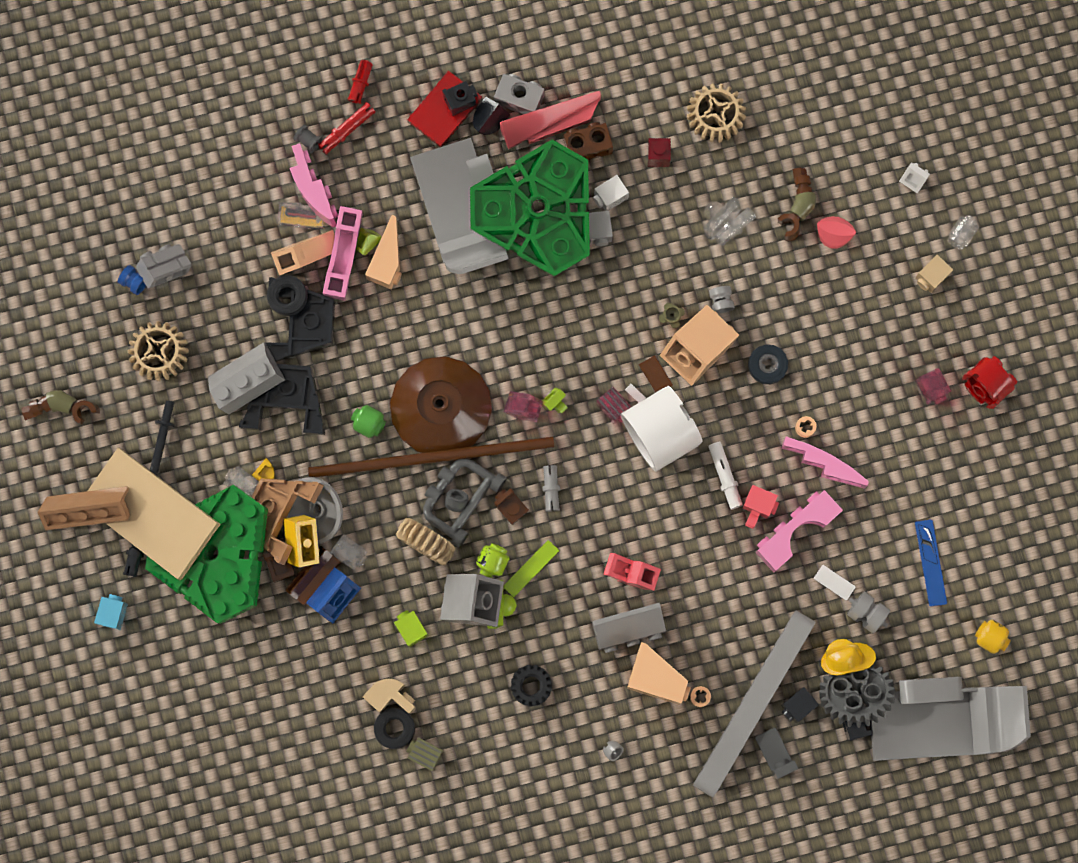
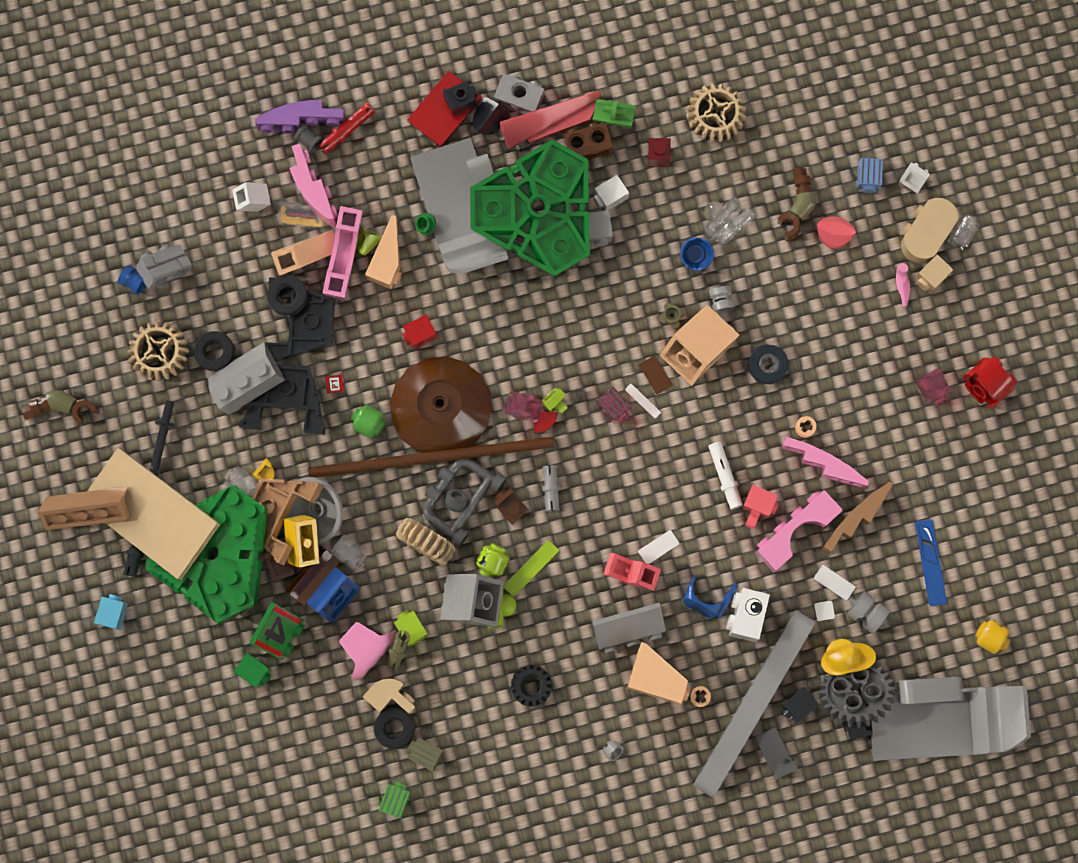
red axle [347,60,373,104] -> none
white brick [620,386,703,472] -> none
none -> black tyre [194,331,235,371]
none -> white brick [233,182,271,212]
none -> green brick [233,653,272,688]
none -> green slope [249,602,305,660]
none -> medium lavender slope [255,100,346,134]
none -> red sticker [325,375,344,394]
none -> bright pink piece [339,622,397,680]
none -> bright green brick [379,781,411,818]
none -> olive pin [386,630,410,669]
none -> red brick [401,314,438,350]
none -> green plate [415,213,436,235]
none -> red tile [534,411,558,434]
none -> bright green hips [593,99,635,128]
none -> white sticker [638,530,679,564]
none -> blue hair [680,237,714,271]
none -> blue helmet [683,575,739,618]
none -> white brick [726,588,770,642]
none -> white sticker [814,601,835,621]
none -> medium nougat slope [821,482,893,554]
none -> medium blue brick [857,158,883,193]
none -> bright pink bar [896,264,910,307]
none -> tan brick [901,198,958,264]

